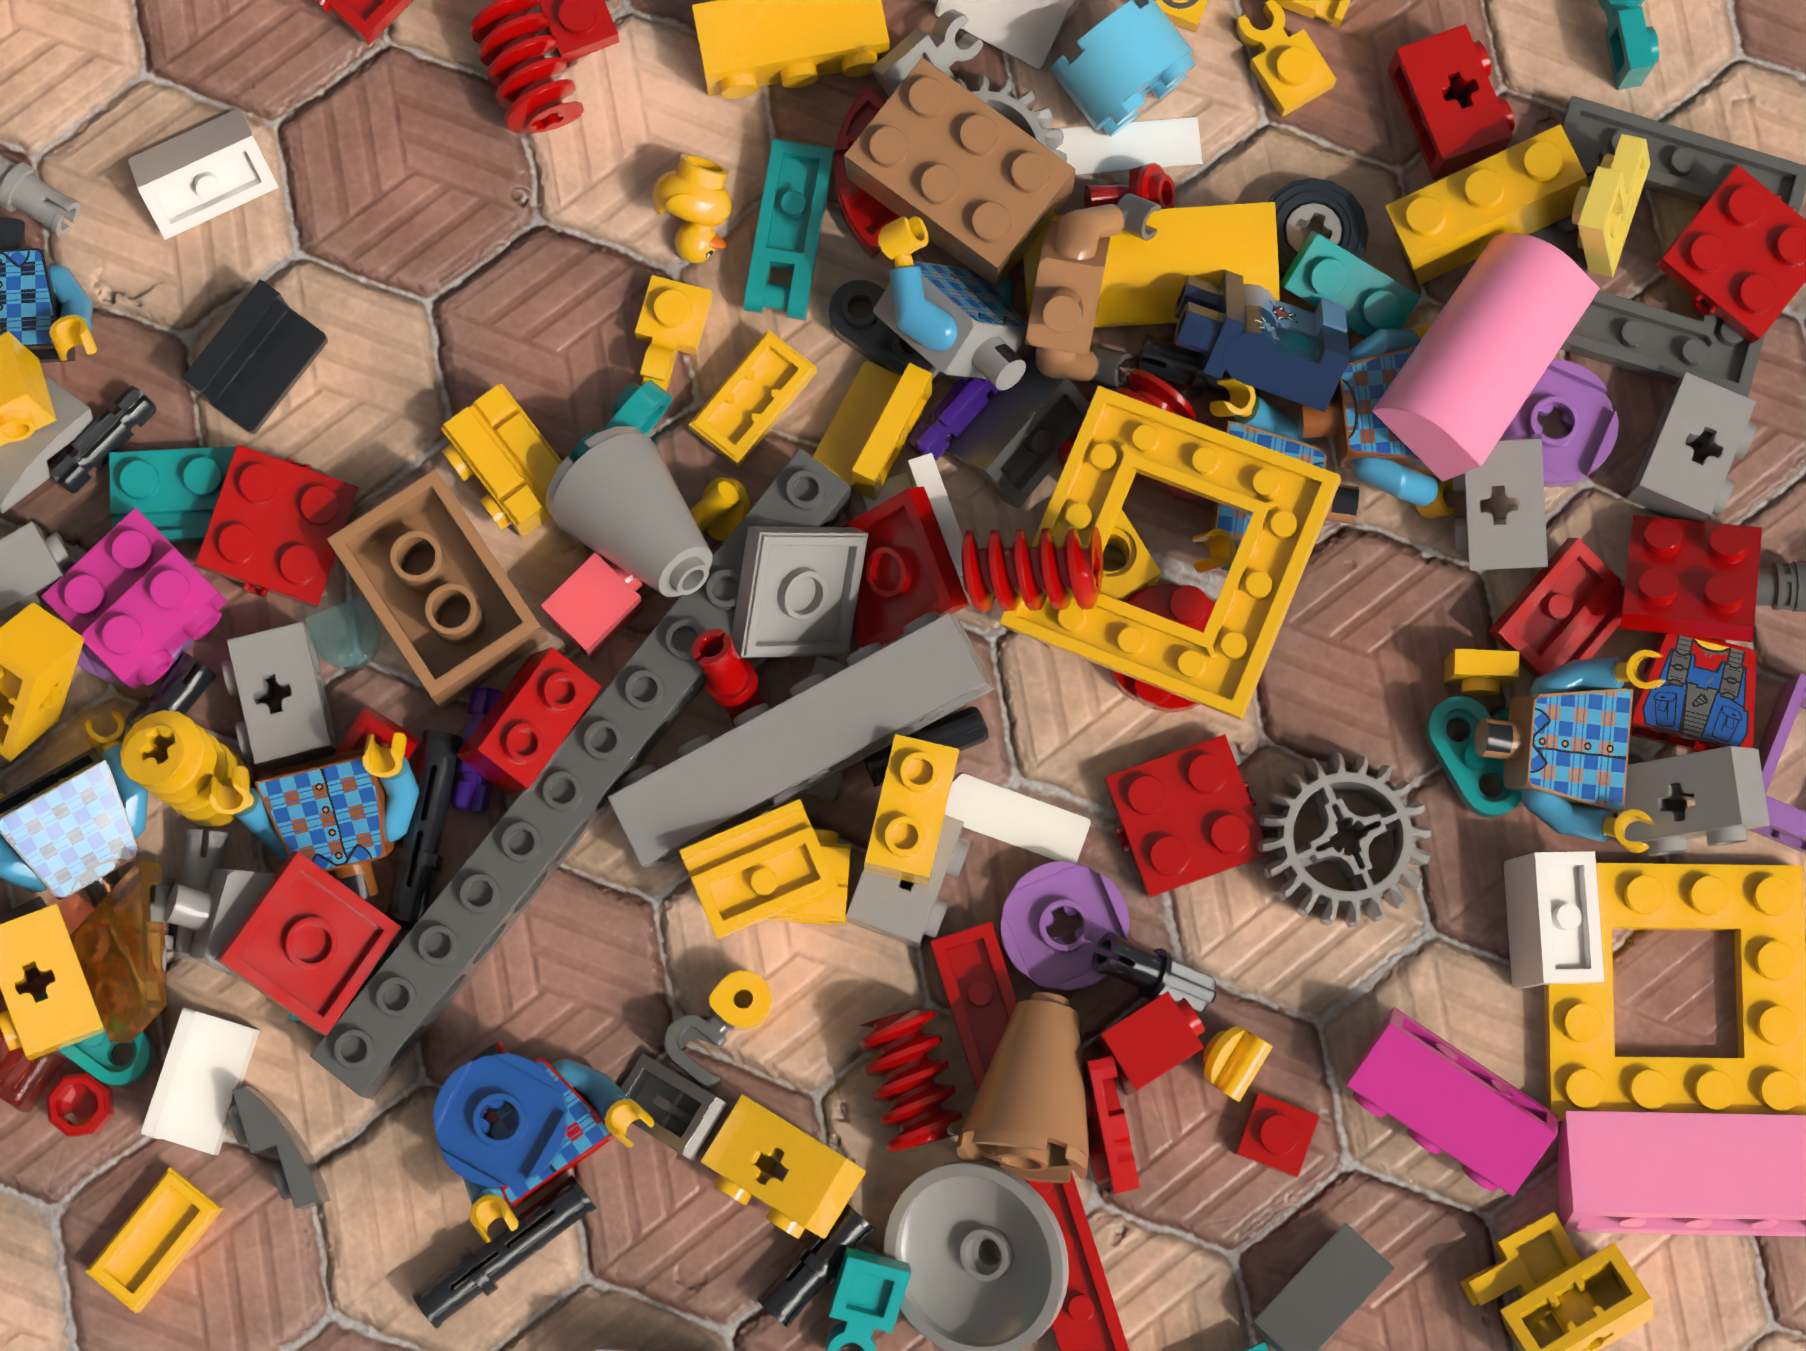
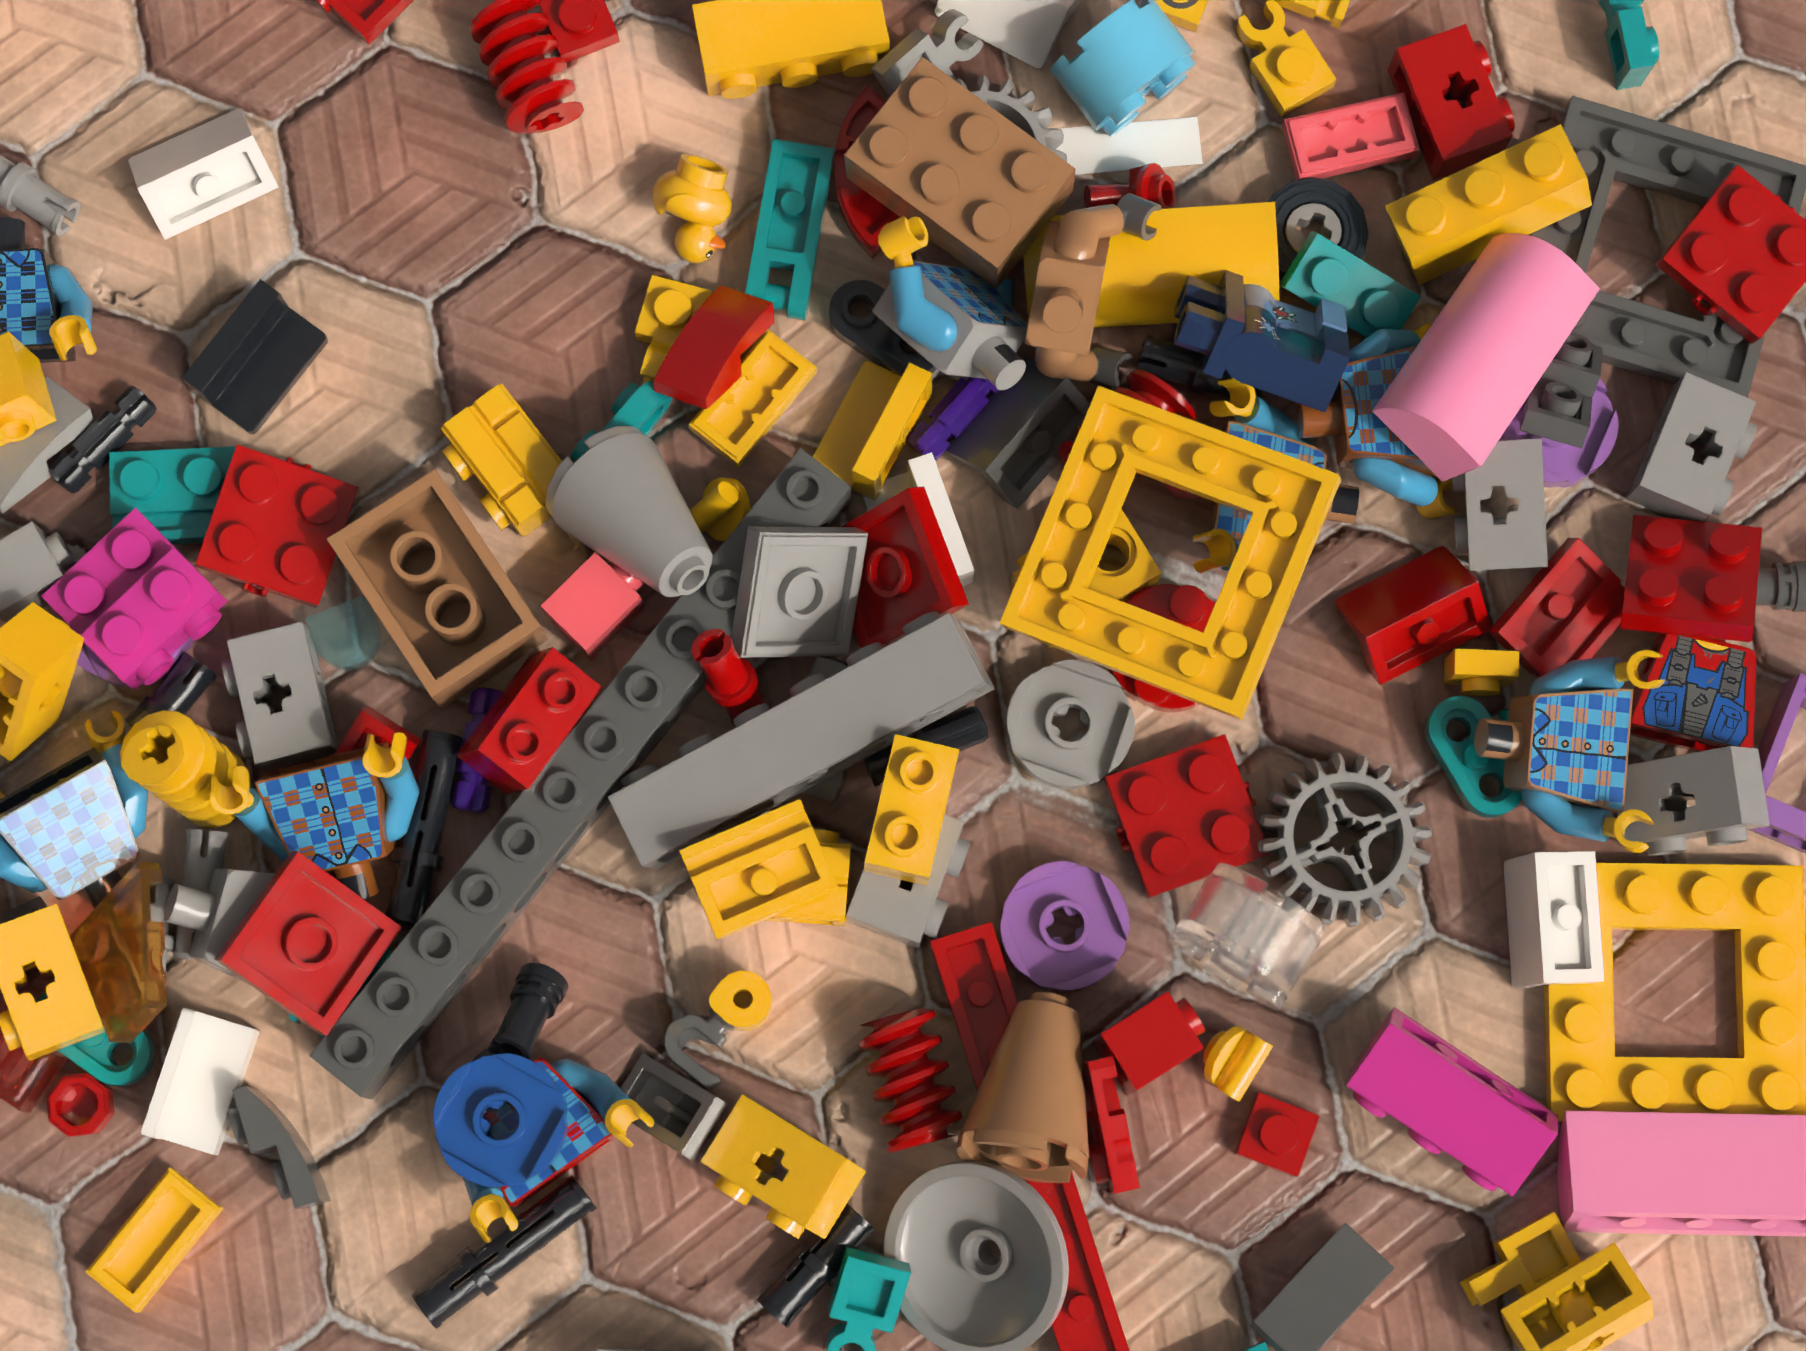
white sticker [945,774,1091,863] -> none
red piece [961,527,1103,612] -> none
black axle [1092,932,1217,1012] -> none
light yellow plate [1572,134,1650,278] -> none
none -> black pin [490,963,568,1059]
none -> red slope [653,285,775,409]
none -> light grey plate [1006,659,1135,789]
none -> clear brick [1168,863,1326,1010]
none -> coral plate [1282,92,1420,181]
none -> red panel [1334,546,1491,685]
none -> dark grey slope [1520,332,1603,449]

